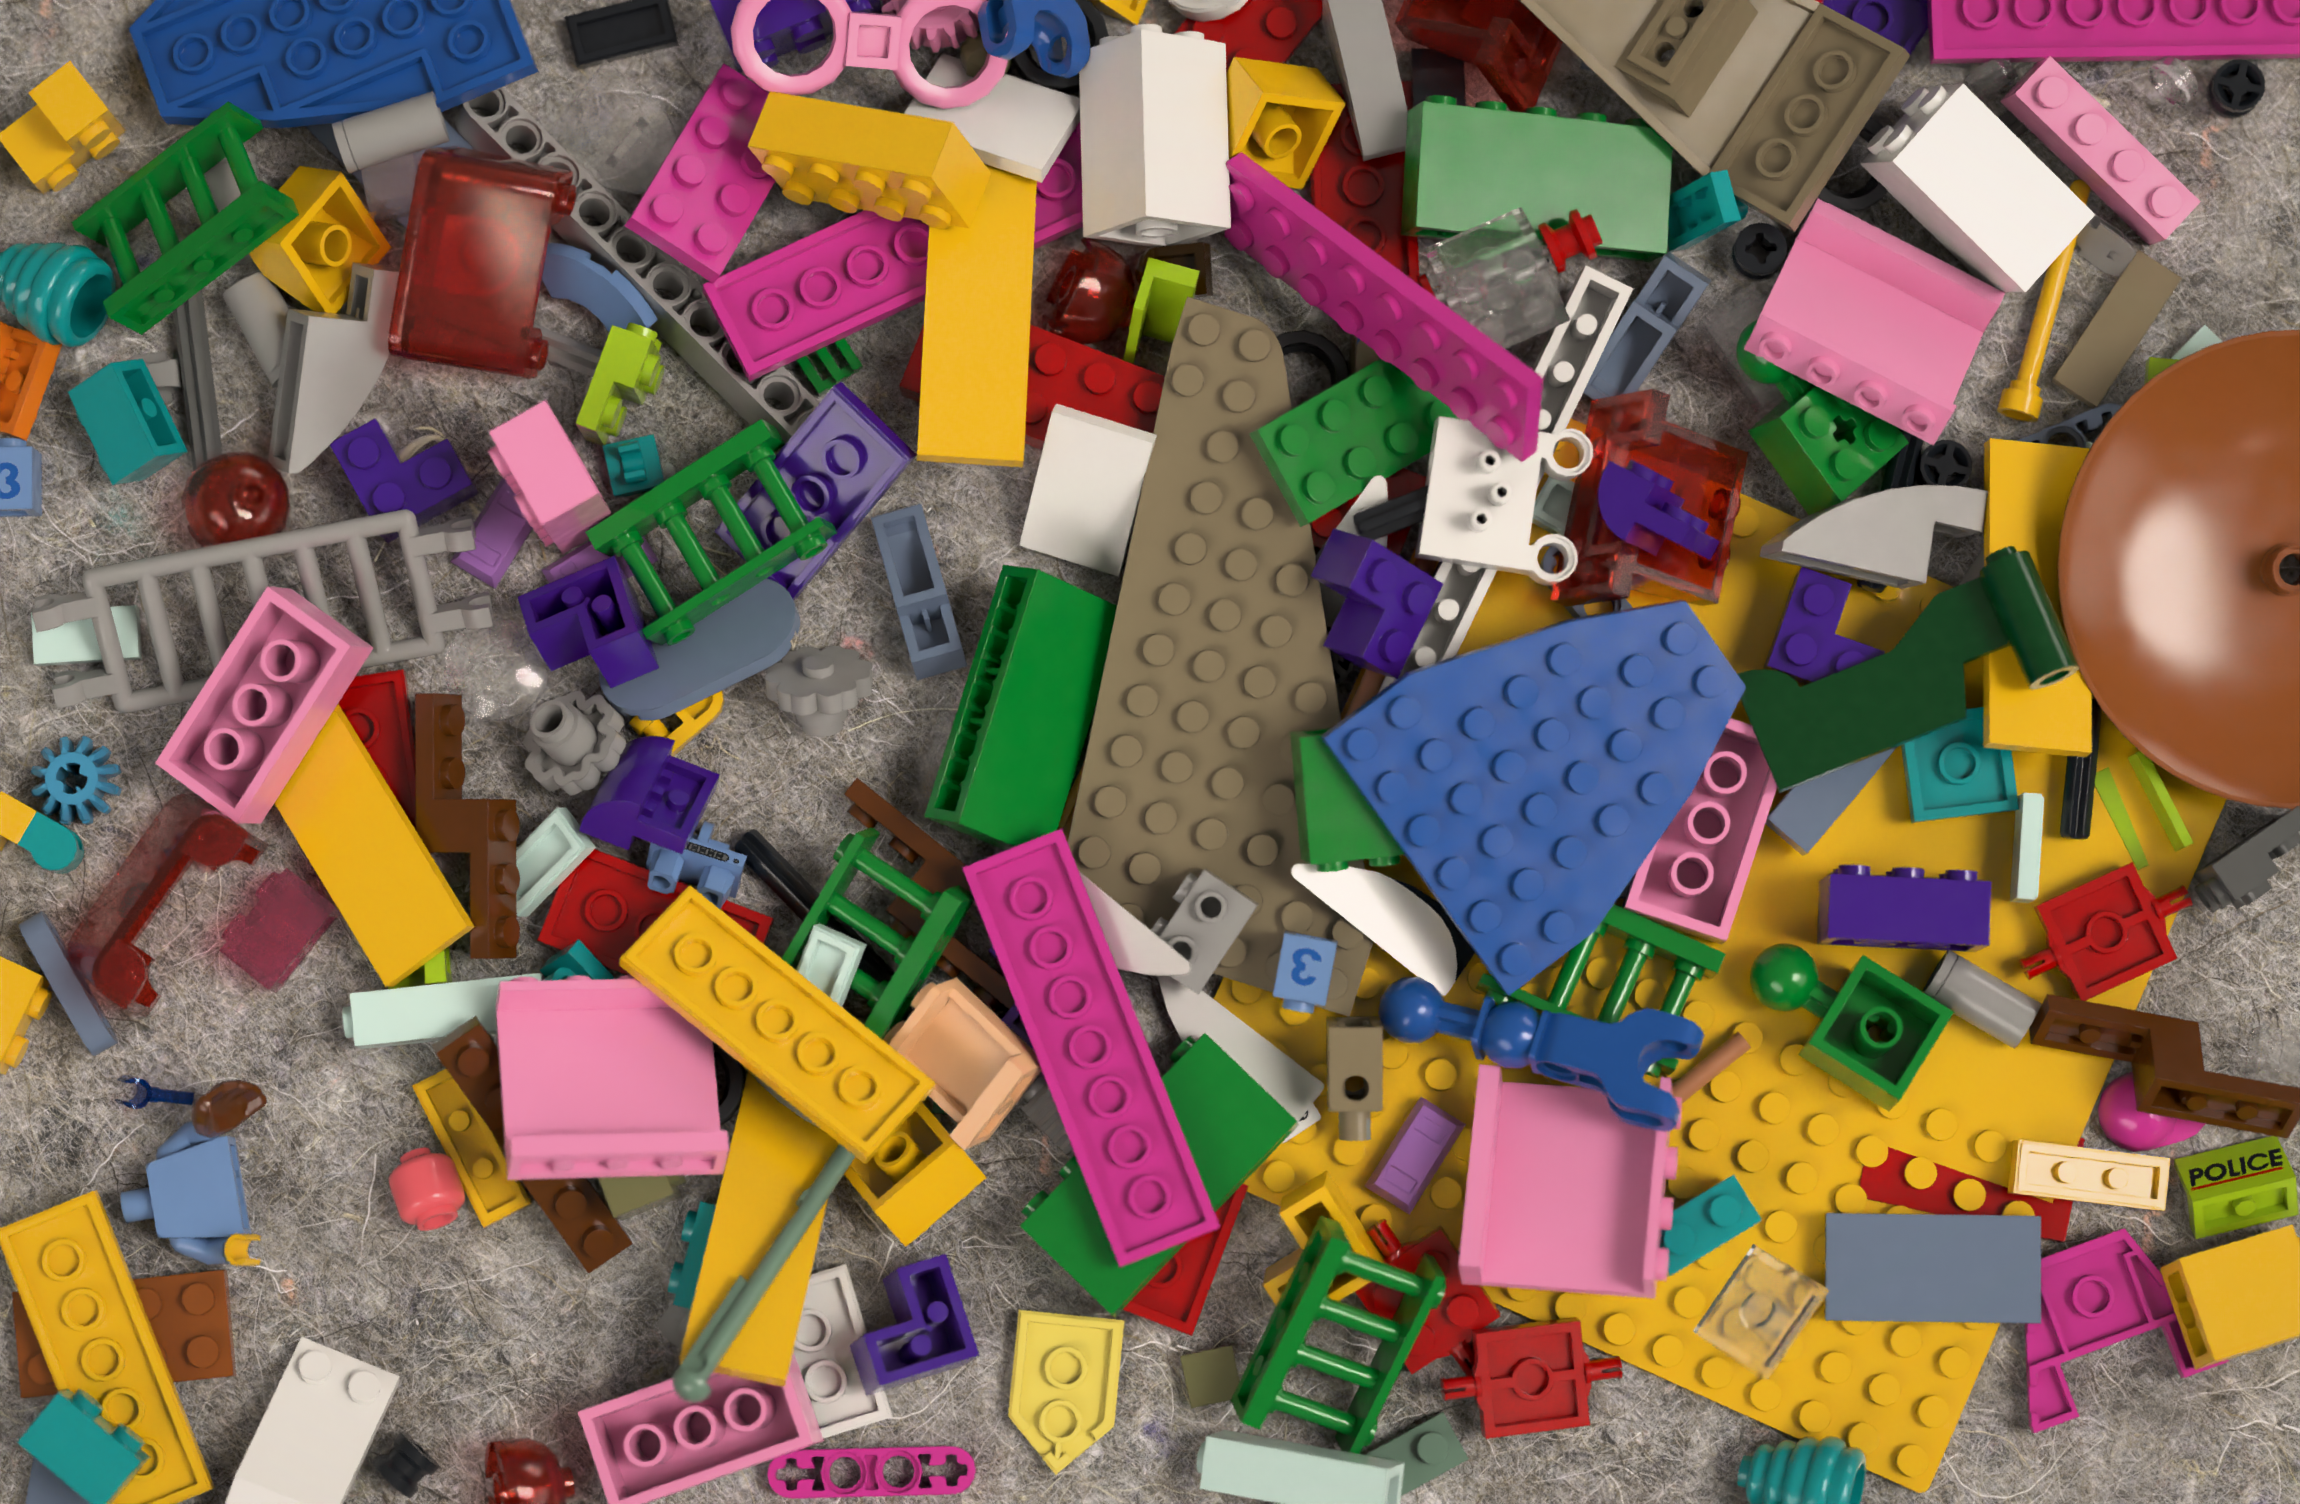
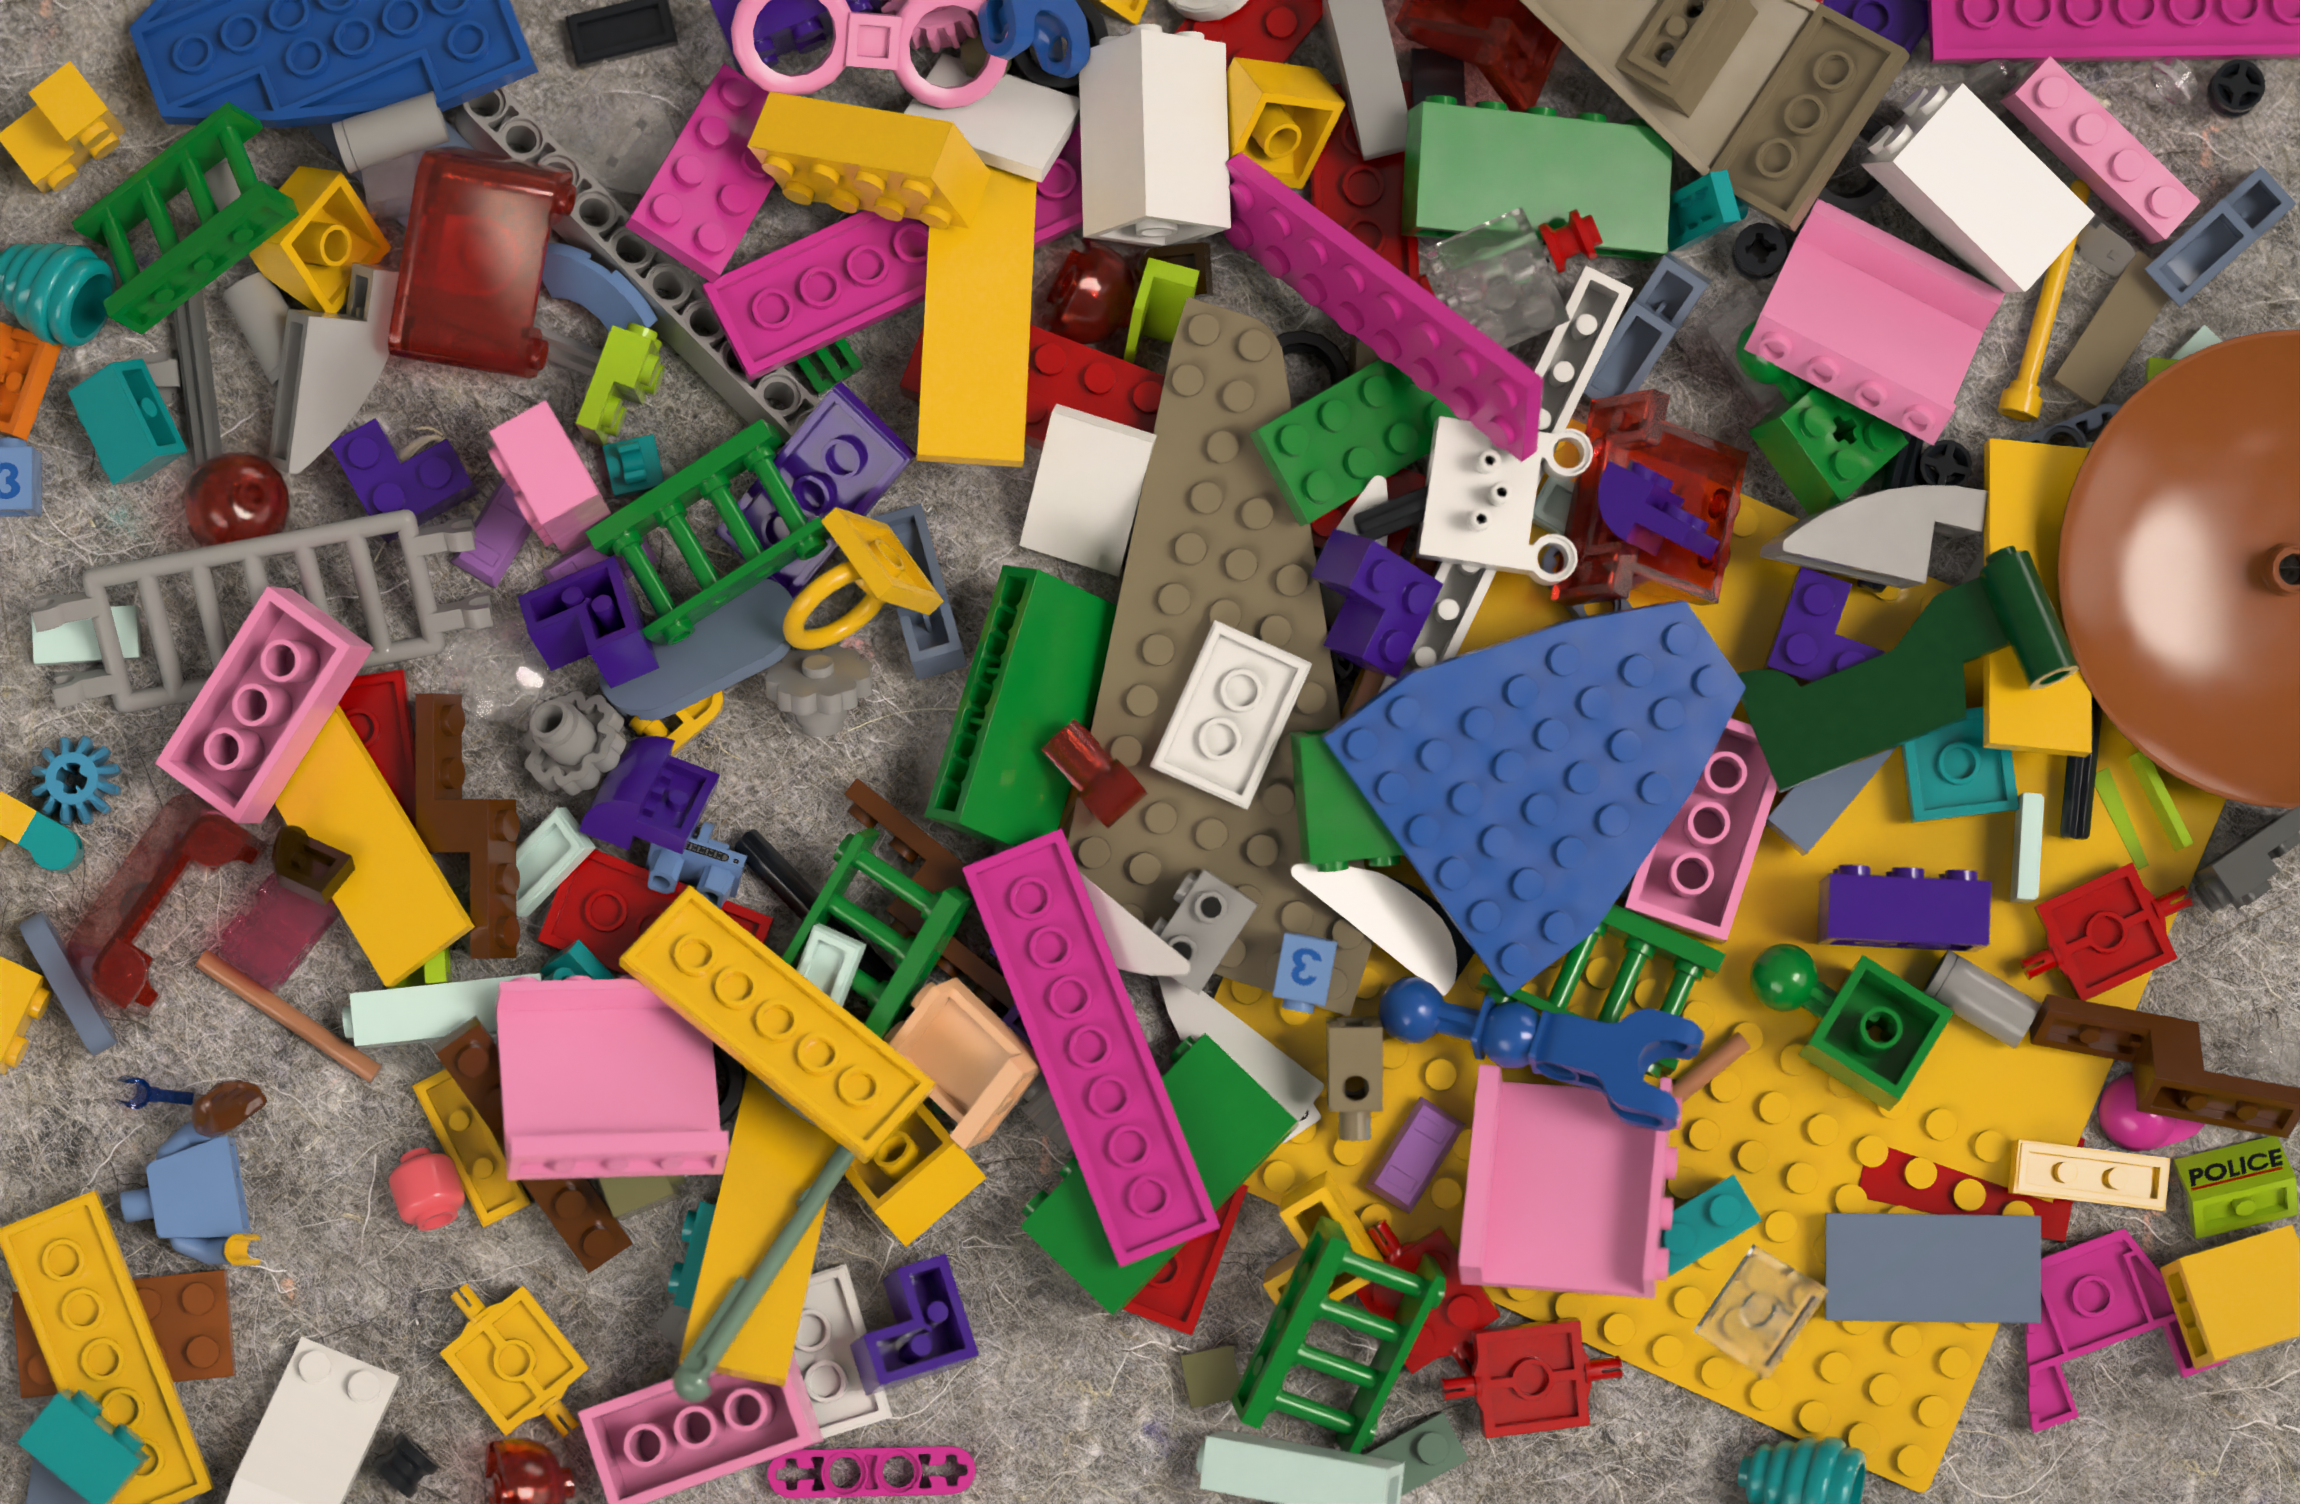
light yellow tile [1008,1310,1125,1475] -> none
none -> nougat bar [195,949,382,1083]
none -> dark brown plate [272,825,356,906]
none -> yellow plate [440,1283,591,1439]
none -> yellow tile [783,507,944,650]
none -> clear red piece [1041,719,1148,829]
none -> white tile [1150,620,1313,810]
none -> sand blue slope [2144,165,2297,309]

